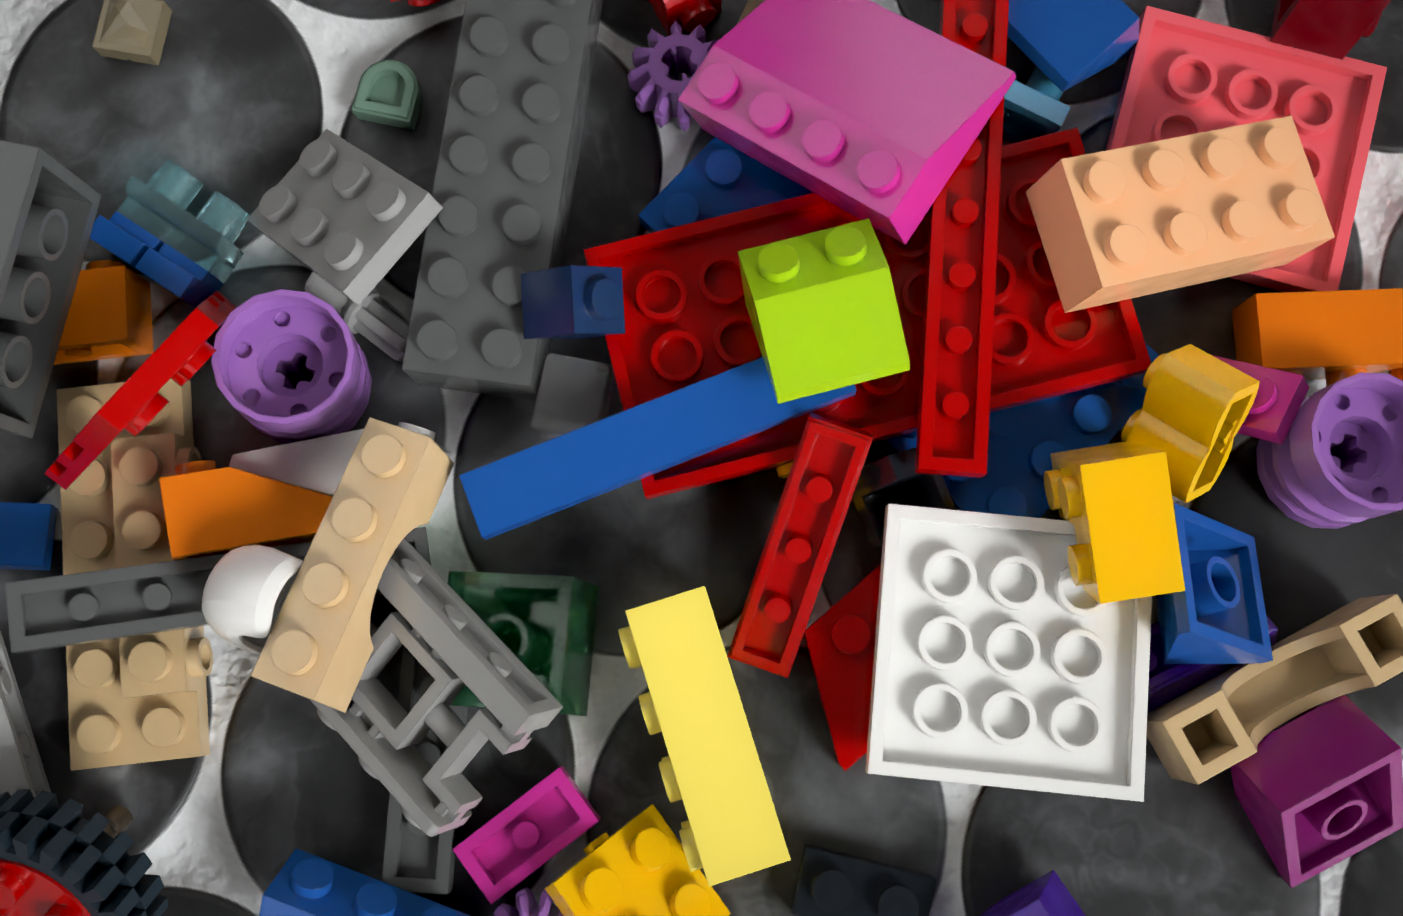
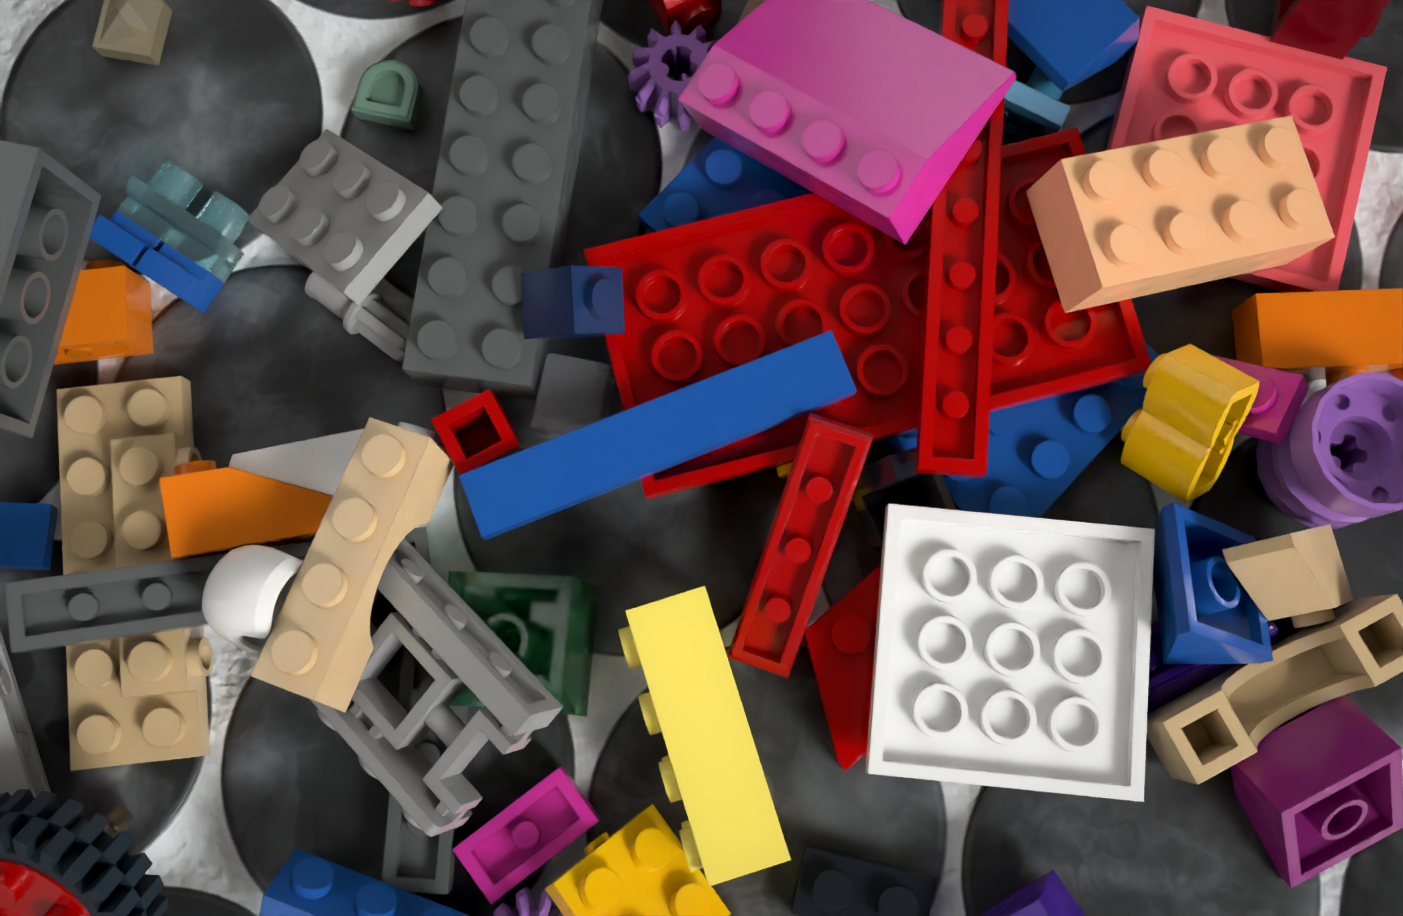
red wing [44,290,237,490] -> none
medium lavender wheel [211,289,372,445] -> none
lime slope [738,218,910,404] -> none
yellow brick [1044,441,1185,604] -> none
none -> red brick [431,389,526,475]
none -> tan slope [1222,524,1354,628]

